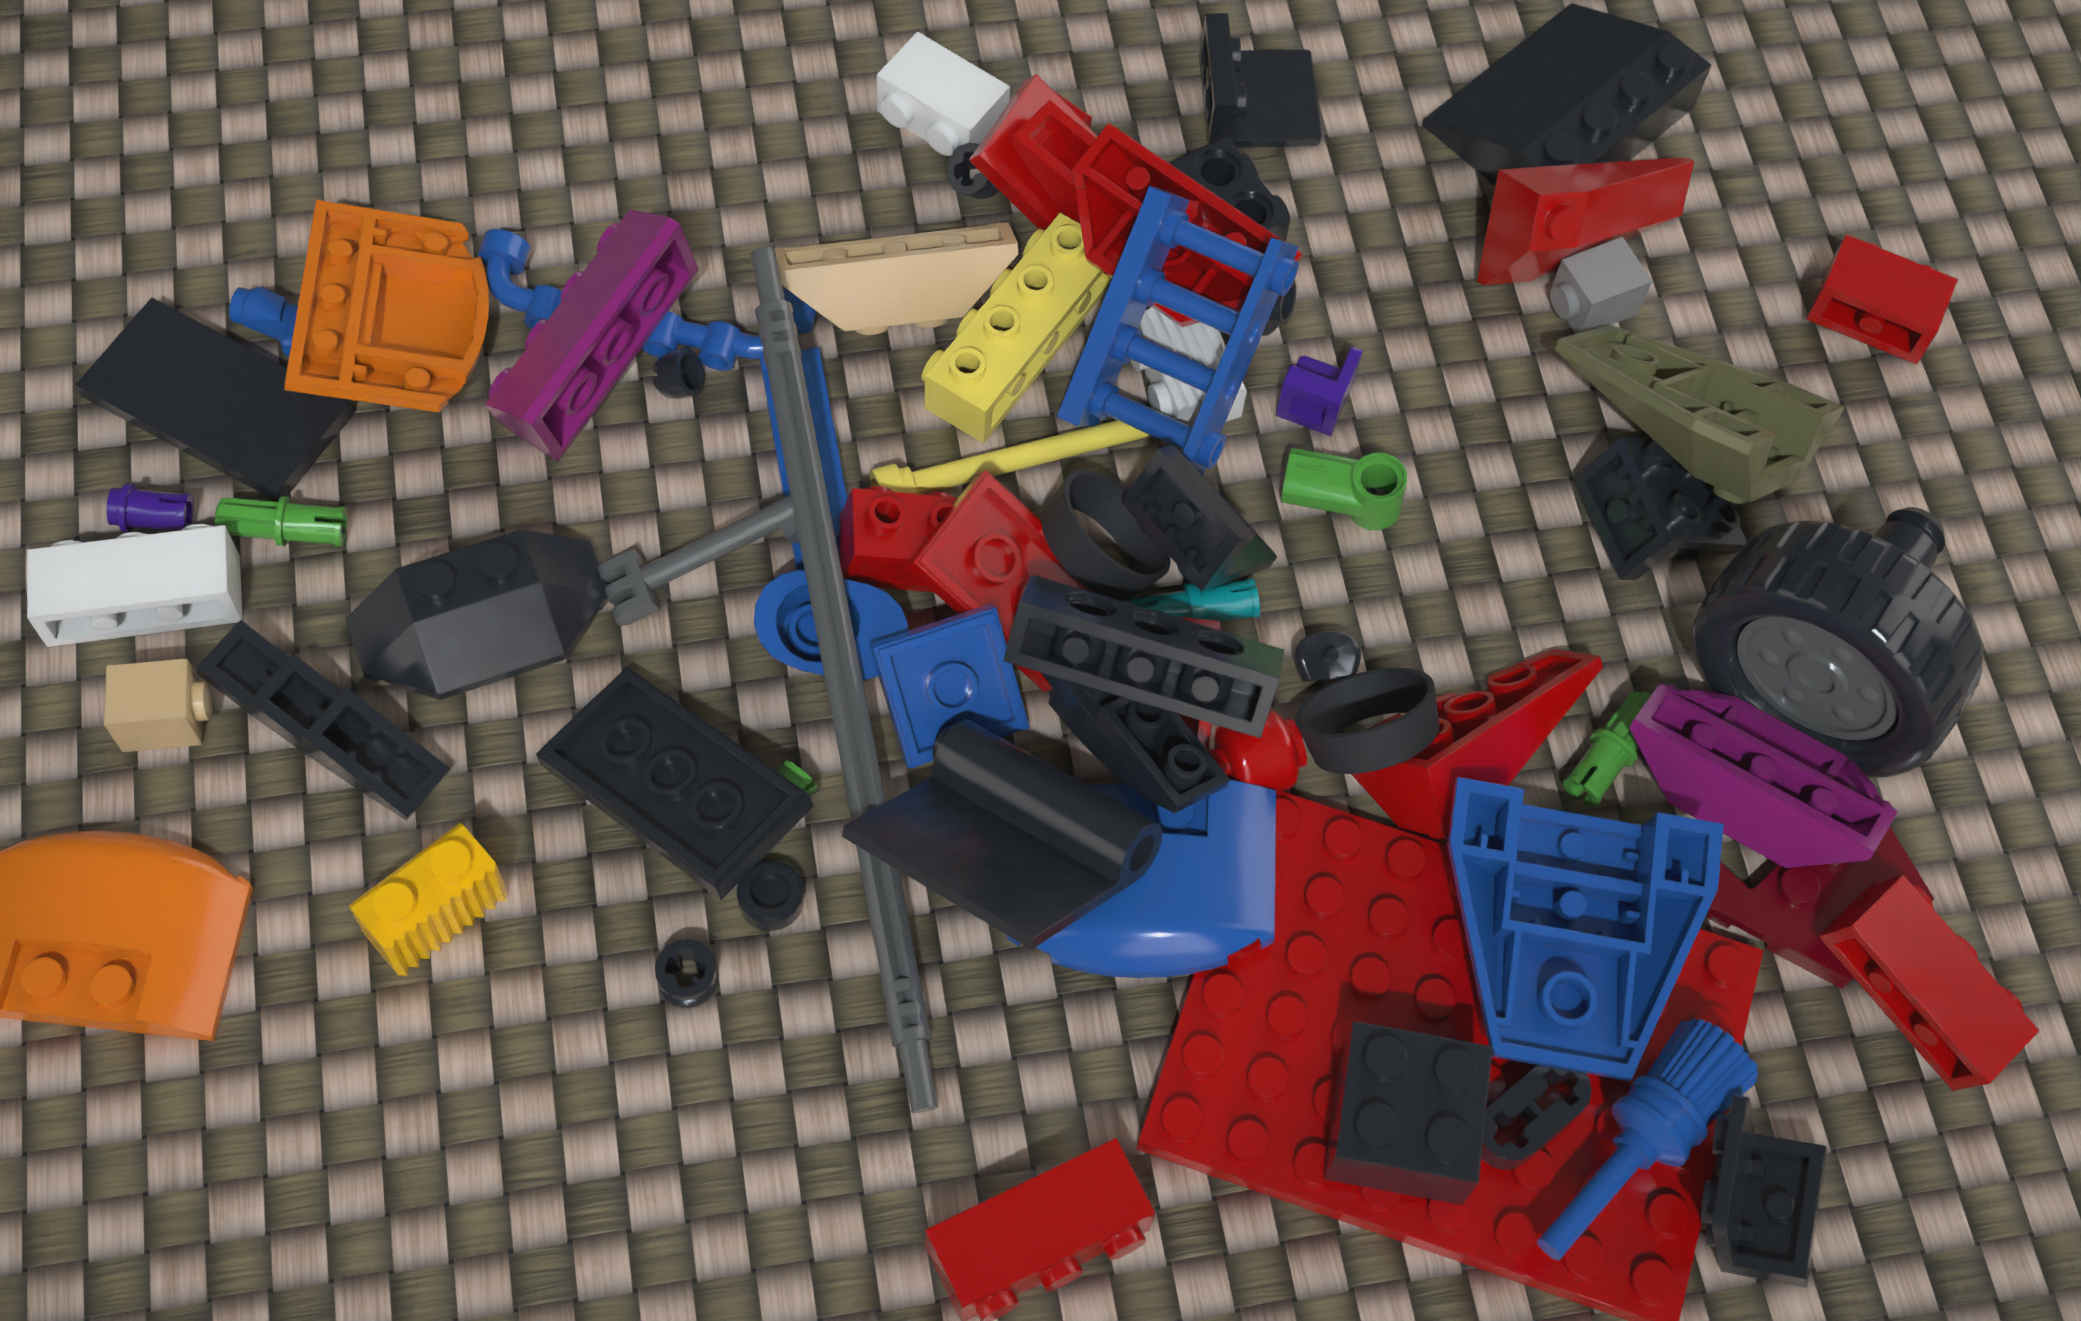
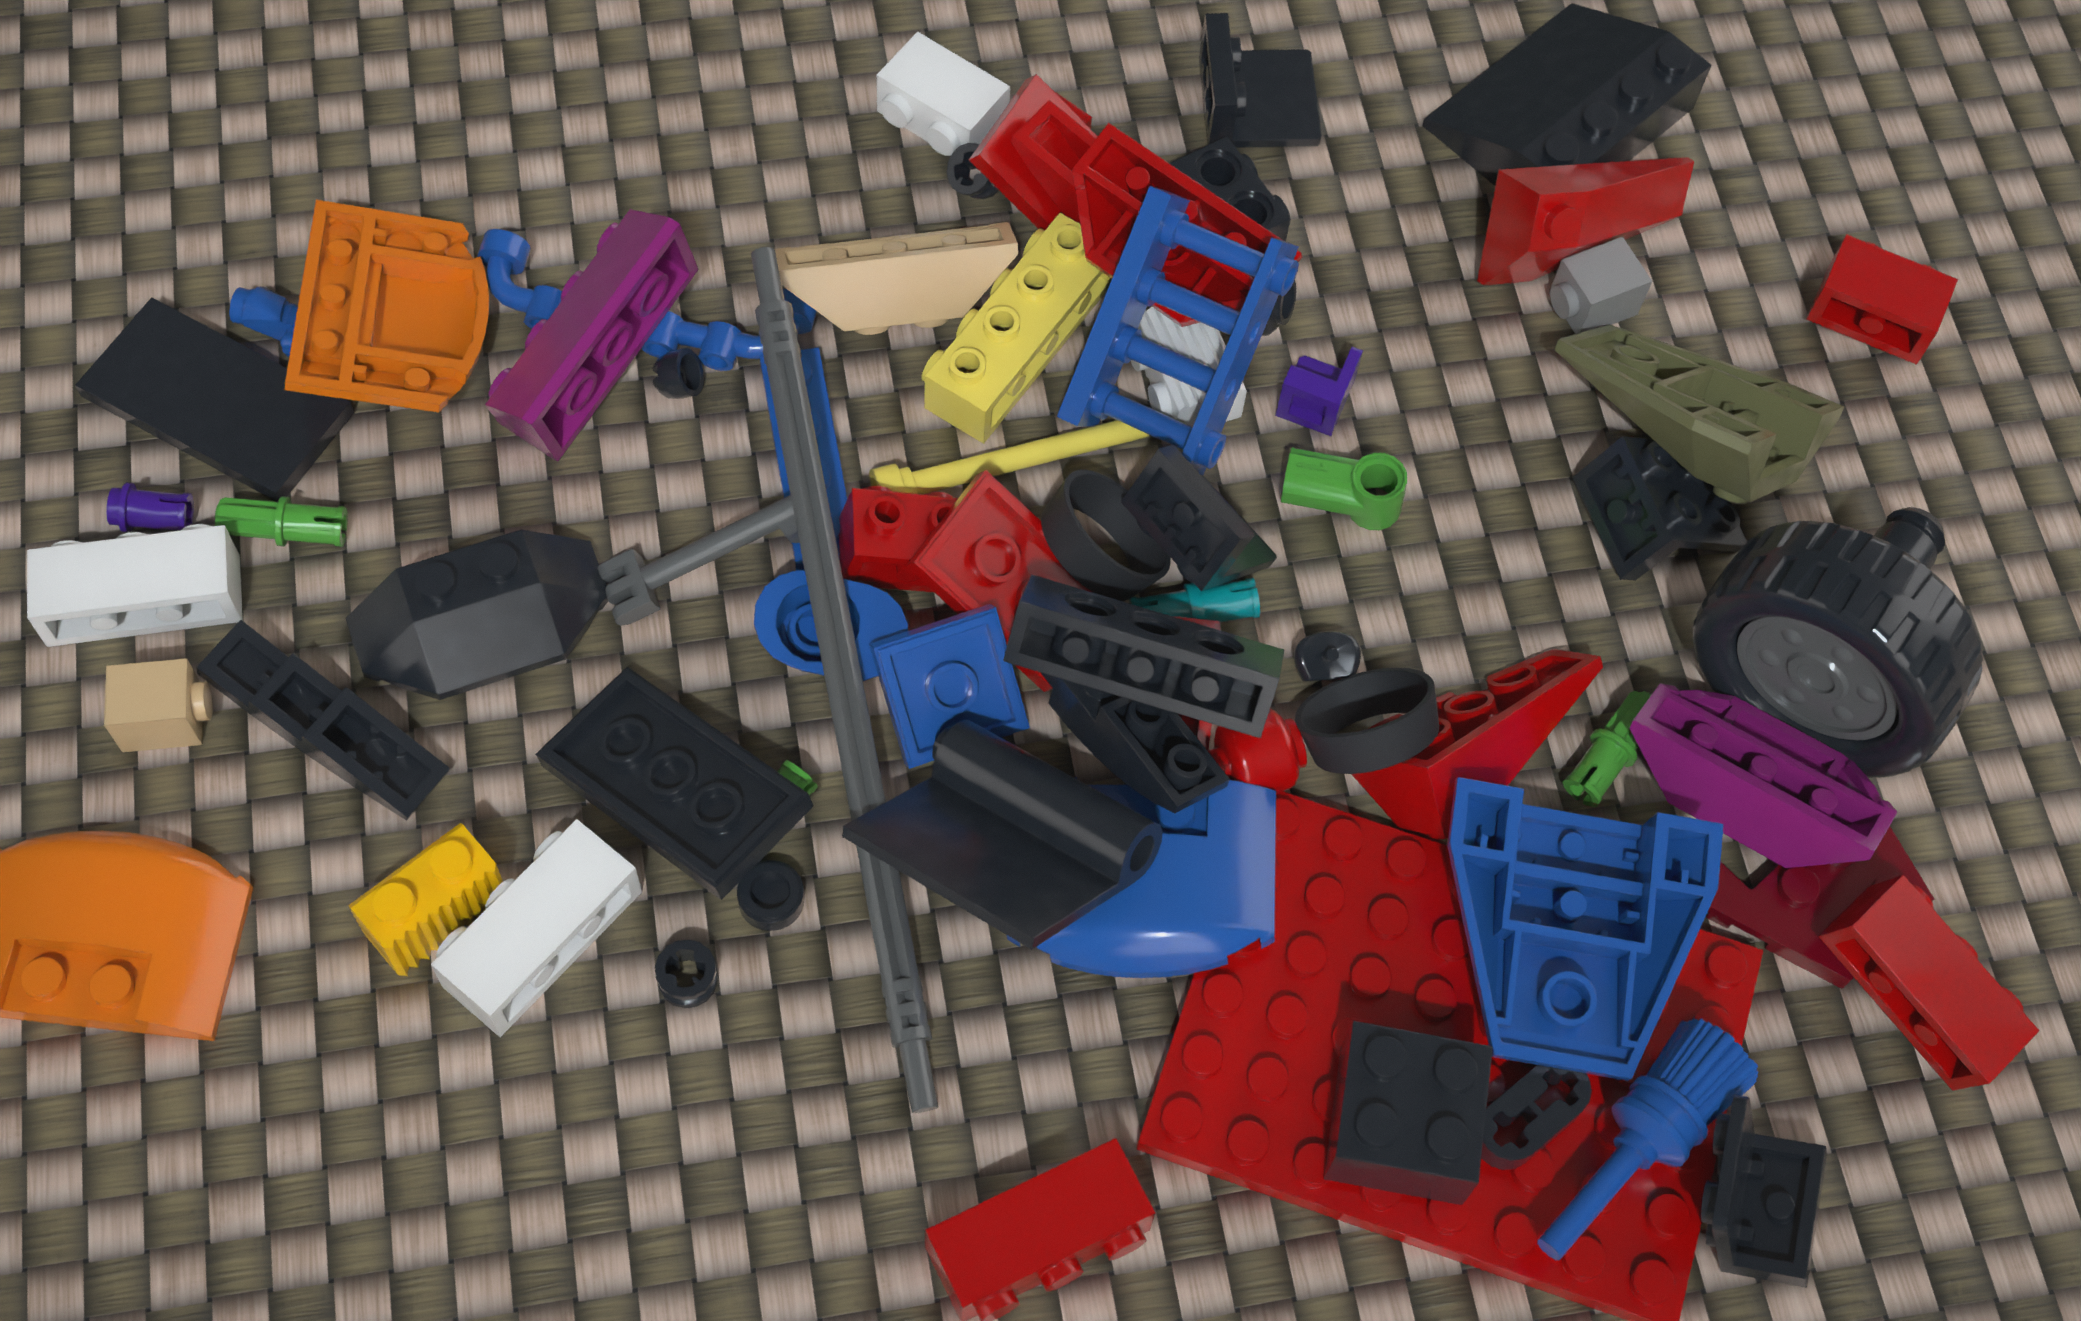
none -> white brick [431,819,642,1037]

